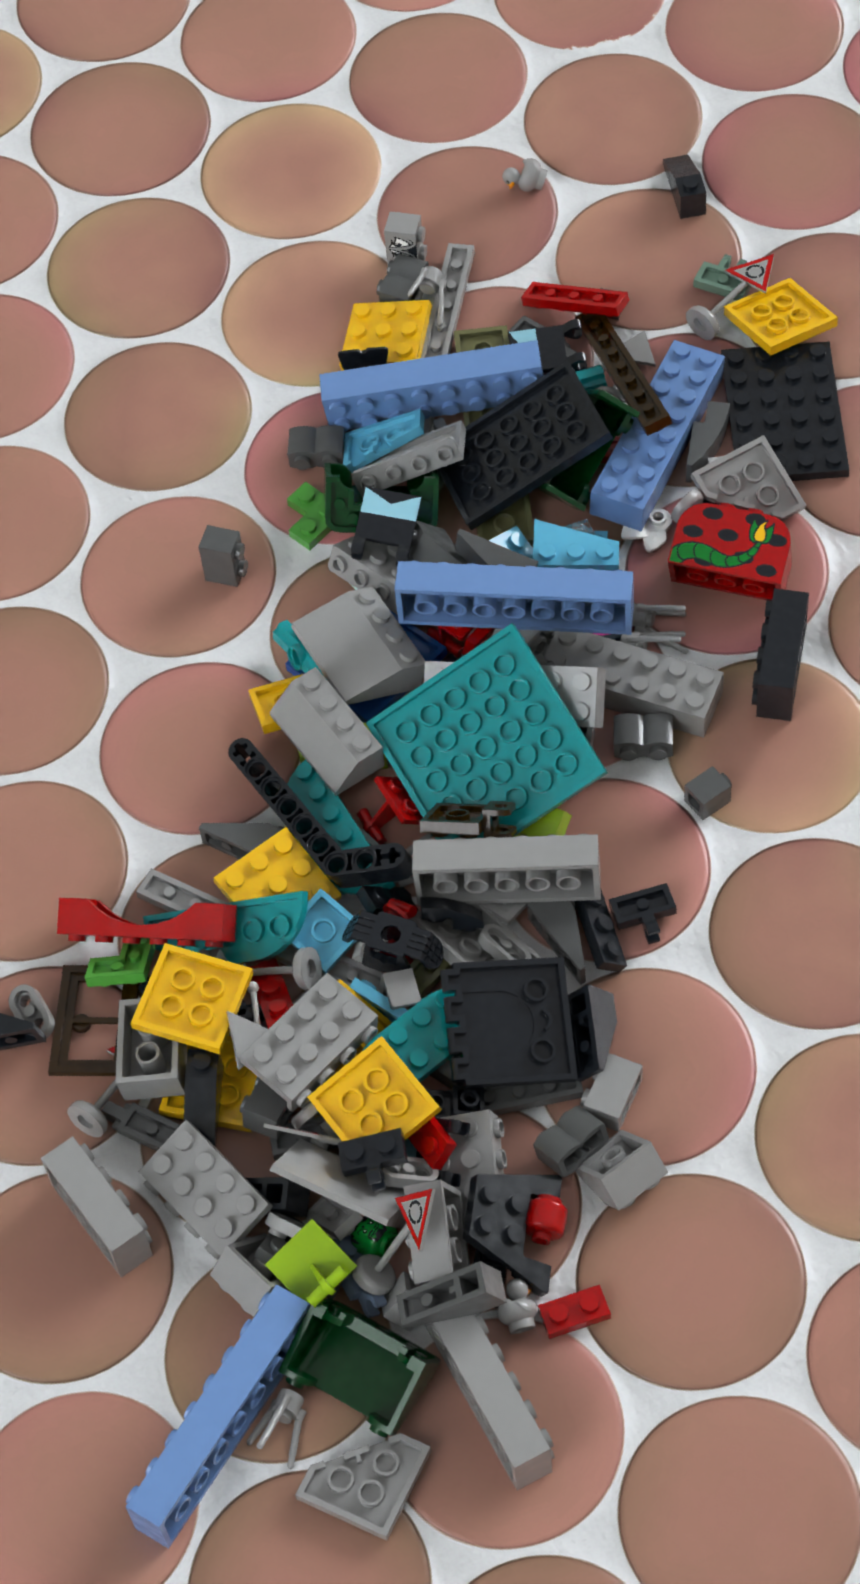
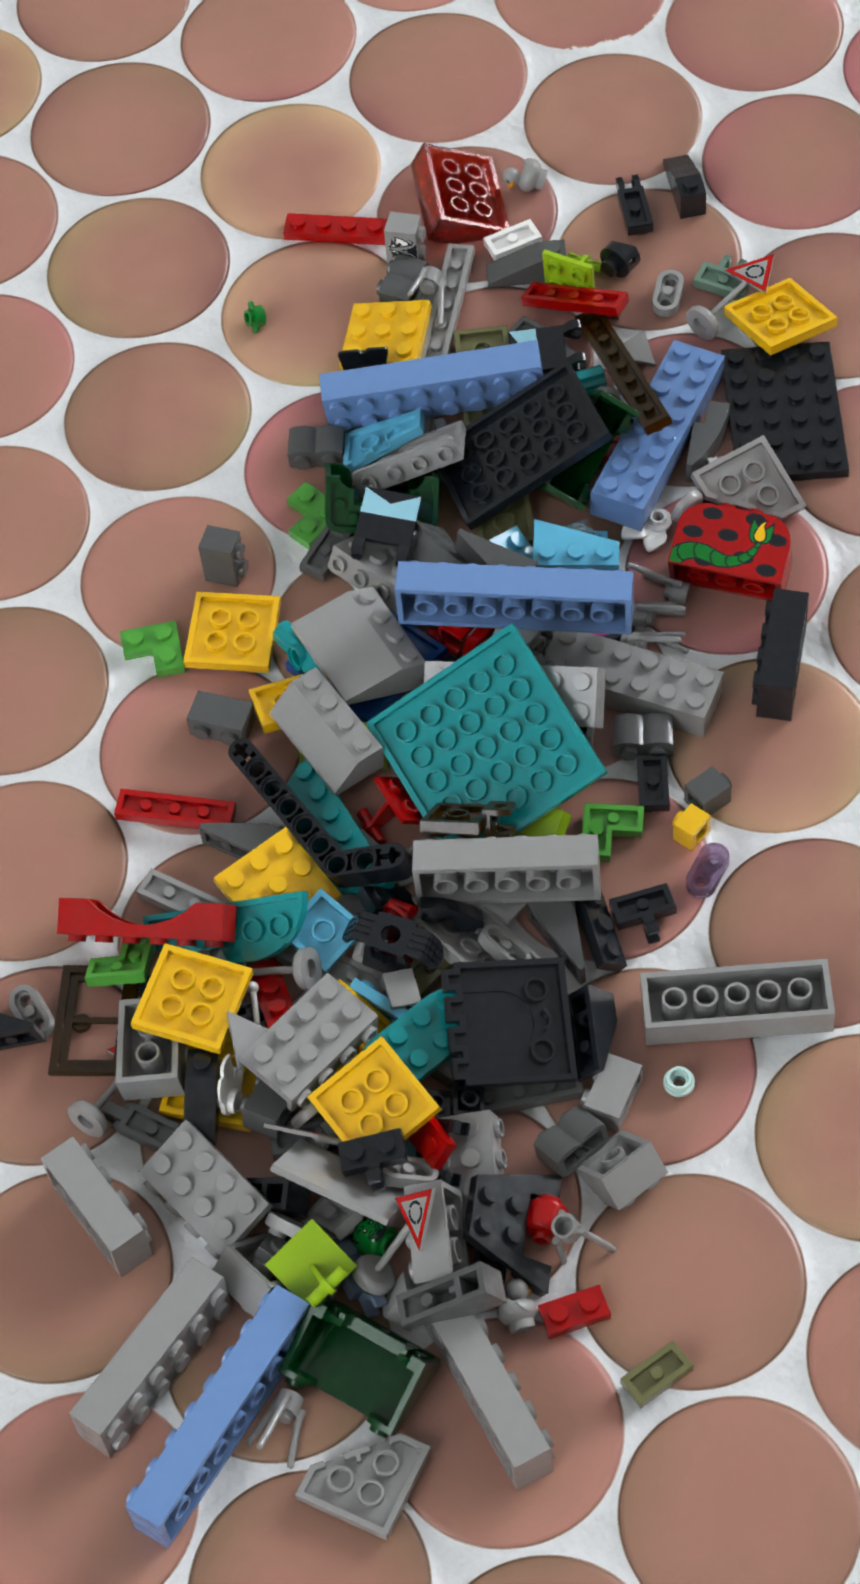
none -> light grey brick [69,1257,231,1458]
none -> red plate [114,789,237,829]
none -> bright green plate [120,620,186,678]
none -> yellow plate [183,591,281,673]
none -> dark grey brick [187,690,256,745]
none -> white plate [217,1053,245,1116]
none -> green plate [244,301,266,333]
none -> red plate [283,213,387,245]
none -> dark grey hinge [299,524,354,582]
none -> clear red slope [411,143,510,244]
none -> white plate [483,219,542,261]
none -> dark grey slope [486,239,566,288]
none -> lime plate [542,249,602,288]
none -> light grey plant [551,1209,617,1264]
none -> bright green plate [582,803,644,862]
none -> black piece [600,240,641,278]
none -> black hinge [615,174,653,235]
none -> olive plate [620,1340,694,1408]
none -> light grey plant [627,562,691,605]
none -> black plate [637,754,670,812]
none -> light grey brick [640,959,835,1046]
none -> light grey plate [652,270,684,317]
none -> light aqua plate [663,1066,695,1097]
none -> yellow plate [672,803,711,851]
none -> clear purple plate [686,843,729,898]

